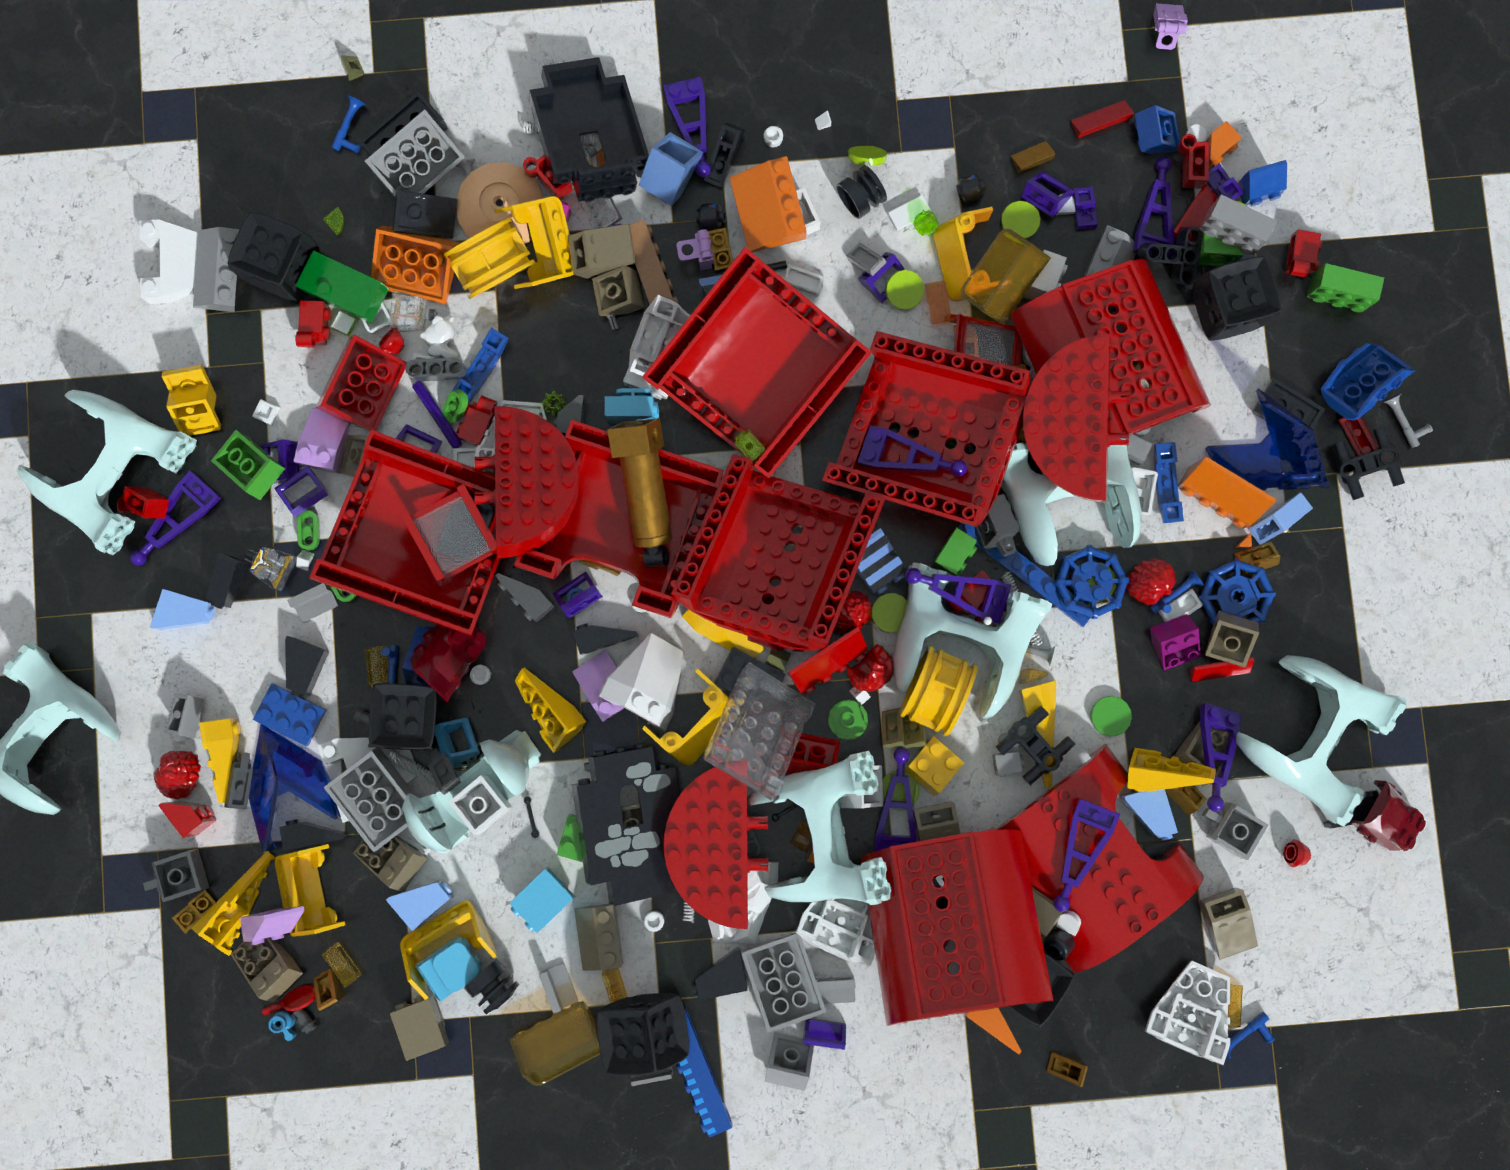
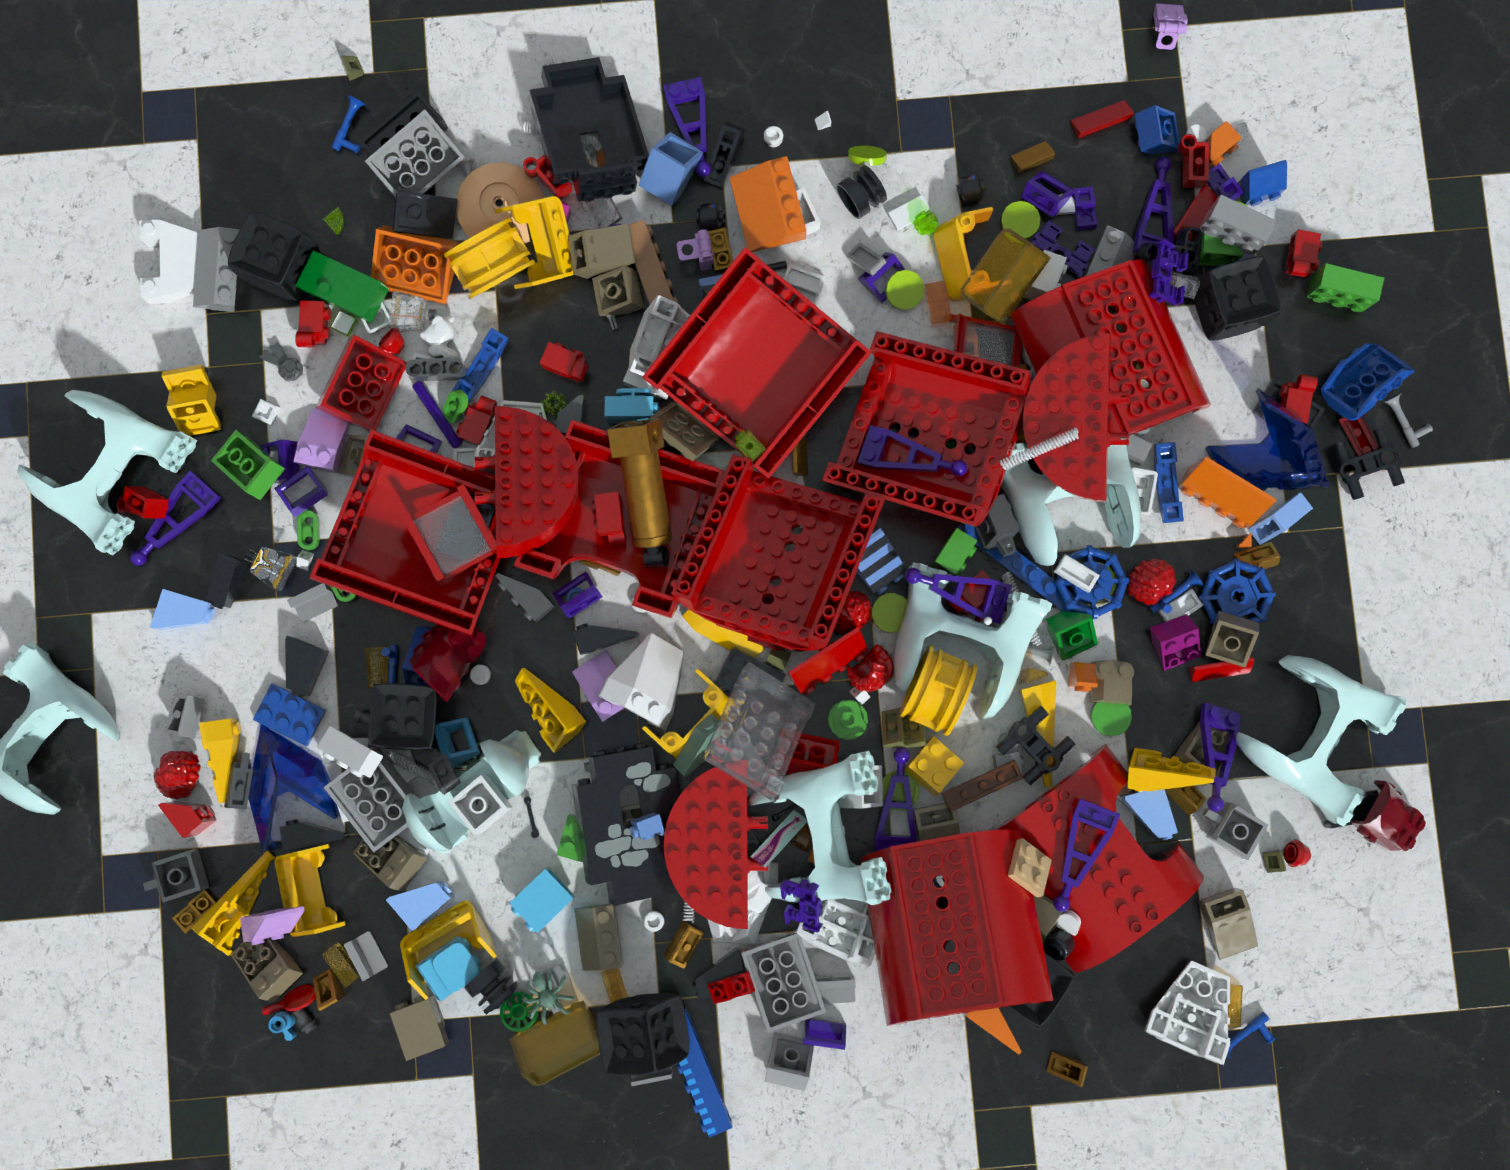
none -> dark grey piece [259,342,303,381]
none -> white brick [317,726,383,778]
none -> light grey panel [344,931,389,981]
none -> green wheel [500,992,539,1032]
none -> sand green animal [521,969,575,1025]
none -> red hinge [539,342,589,383]
none -> red hinge [592,492,626,545]
none -> medium blue brick [630,812,665,840]
none -> dark tan plate [649,400,720,462]
none -> pearl gold slope [663,921,704,969]
none -> sand green slope [673,714,731,778]
none -> red slope [707,971,755,1004]
none -> sticker [751,810,807,868]
none -> dark purple piece [780,879,823,933]
none -> pearl gold slope [792,436,808,476]
none -> reddish brown tile [941,760,1023,812]
none -> white piece [1000,428,1079,470]
none -> tan plate [1008,838,1052,897]
none -> dark purple piece [1029,221,1095,279]
none -> green slope [1045,611,1098,661]
none -> white tile [1054,554,1100,593]
none -> orange slope [1069,662,1098,692]
none -> dark tan slope [1090,660,1134,706]
none -> dark purple piece [1149,239,1189,306]
none -> clear leg [1163,271,1200,299]
none -> olive slope [1262,849,1287,873]
none -> red hinge [1276,374,1318,427]

